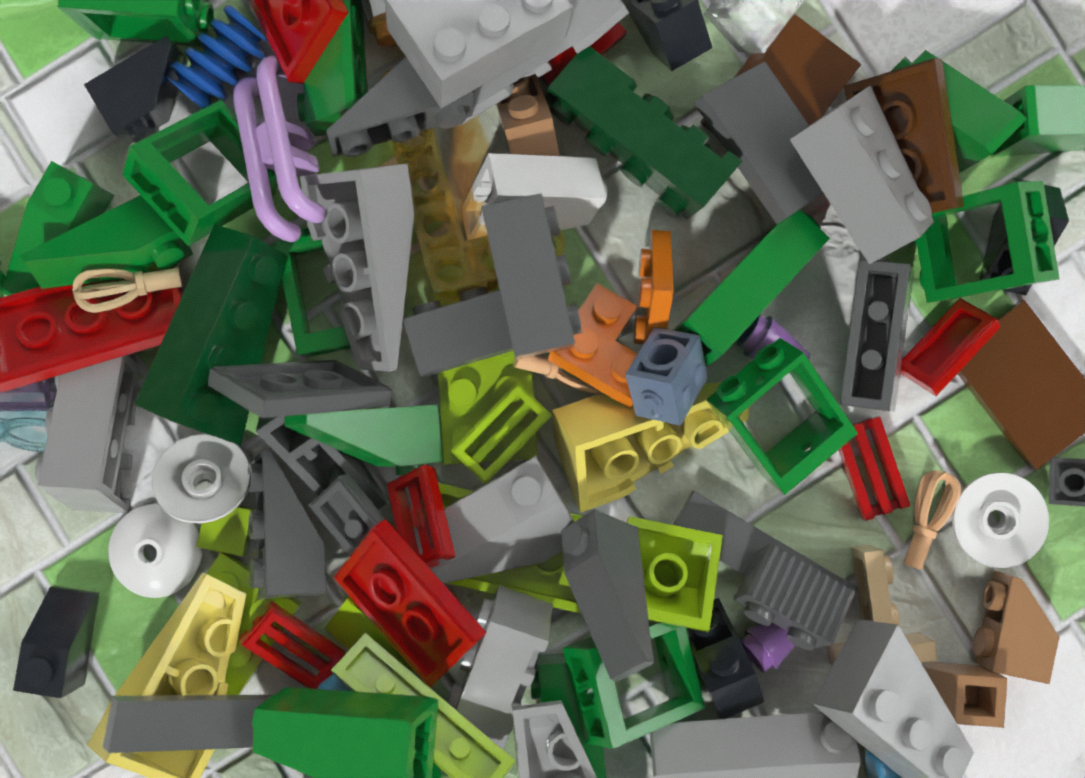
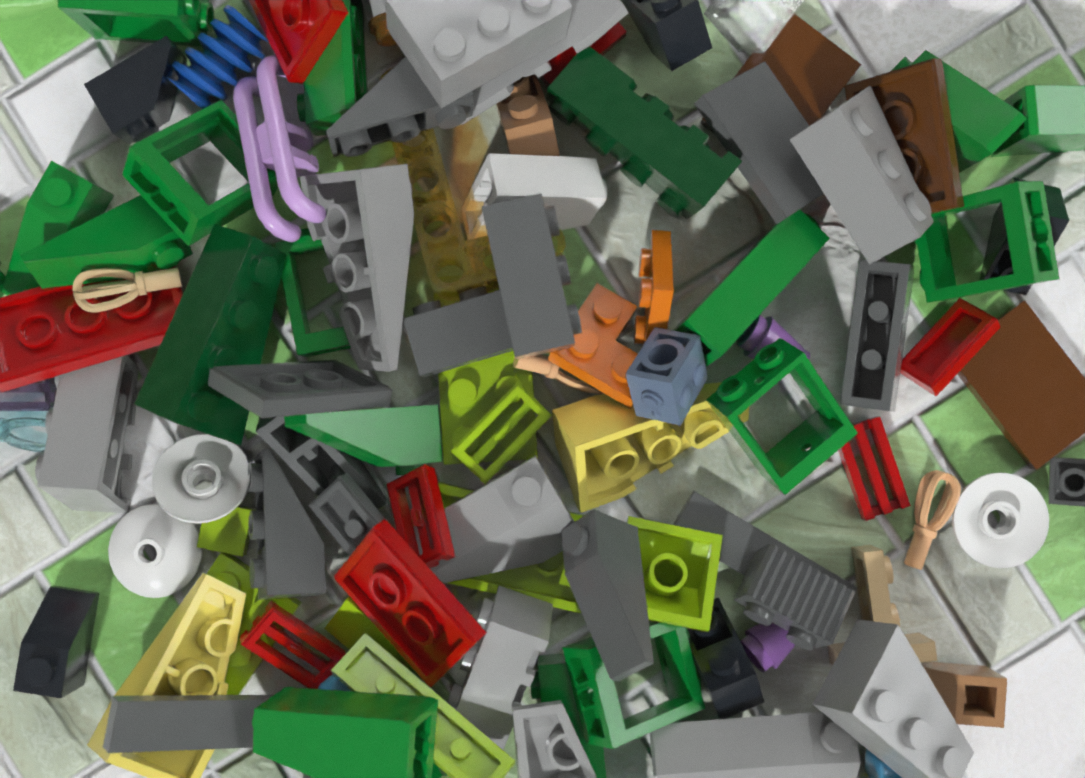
medium nougat slope [973,570,1059,684] -> none

